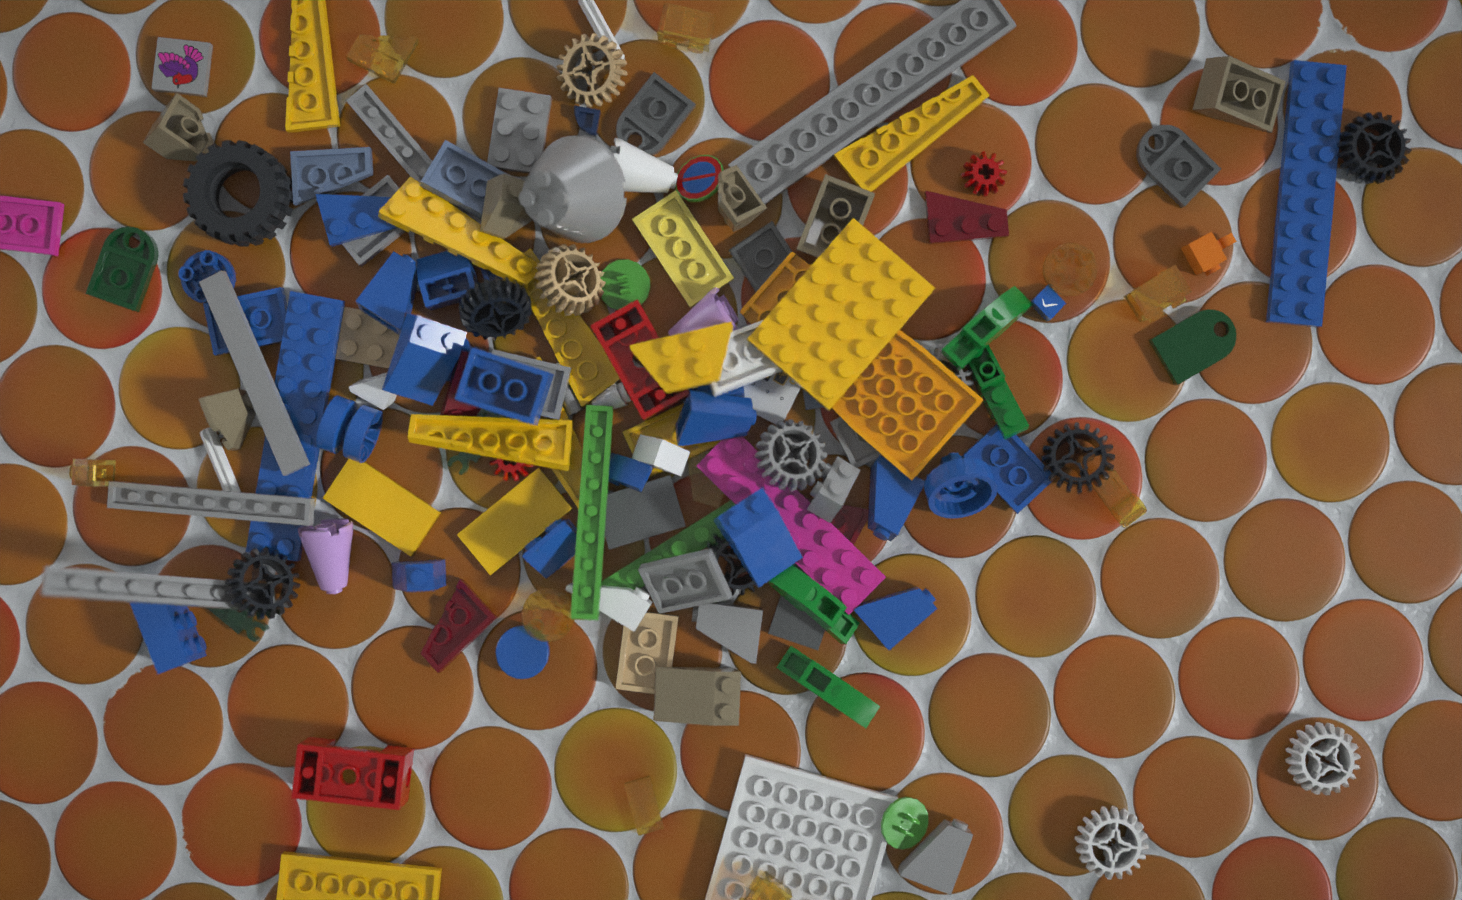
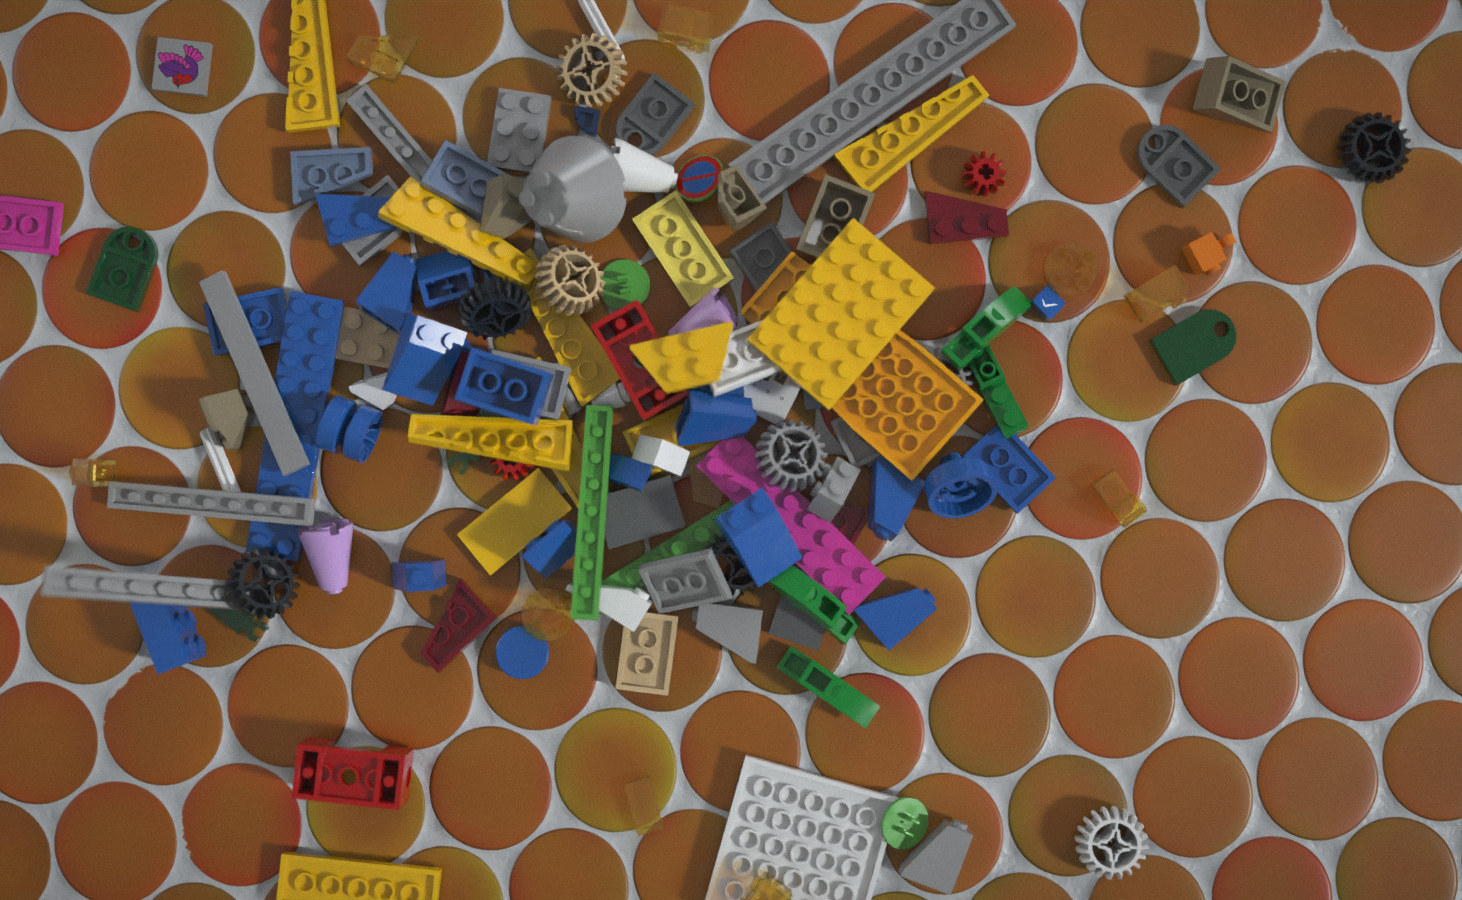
dark tan slope [143,93,214,161] -> none
blue tile [178,250,236,303] -> none
black tyre [183,140,293,247] -> none
yellow tile [323,459,441,557] -> none
dark tan slope [653,667,741,726] -> none
black gear [1041,422,1115,494] -> none
blue plate [1266,60,1347,327] -> none
white gear [1284,722,1361,795] -> none

